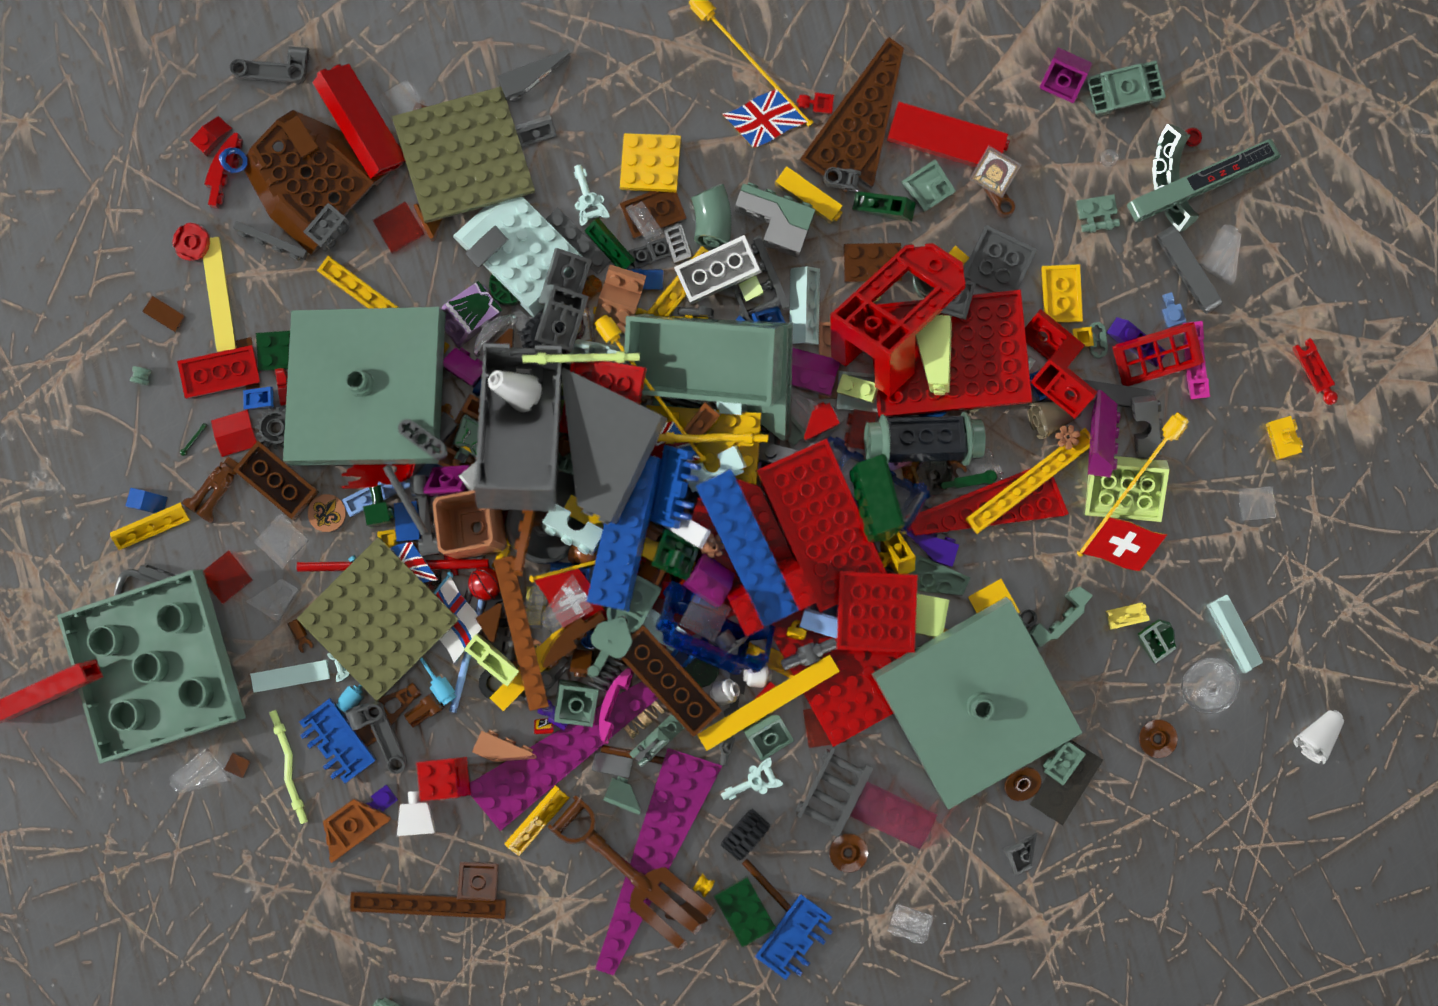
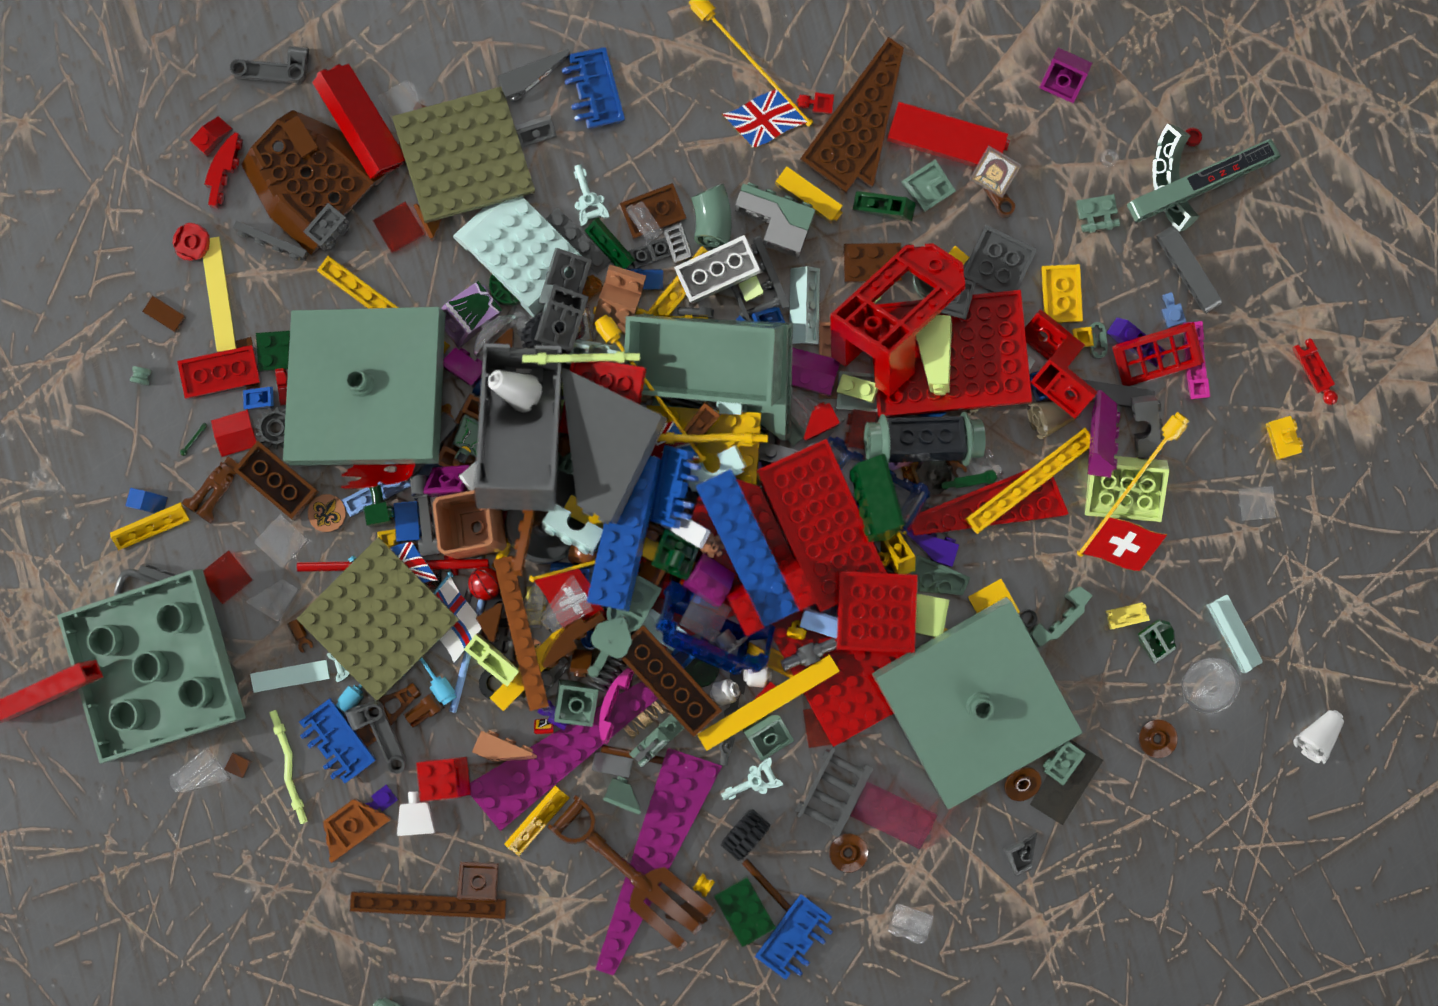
blue piece [219,147,247,173] -> none
dark grey bar [383,464,428,535] -> none
dark grey beam [398,419,448,460] -> none
dark grey slope [465,225,509,268] -> none
yellow plate [620,133,681,192] -> none
dark grey piece [823,167,861,192] -> none
nougat plant [1055,425,1080,449] -> none
sand green plate [1087,61,1166,116] -> none
clear slope [1199,225,1241,285] -> none
none -> blue hinge [562,47,625,129]

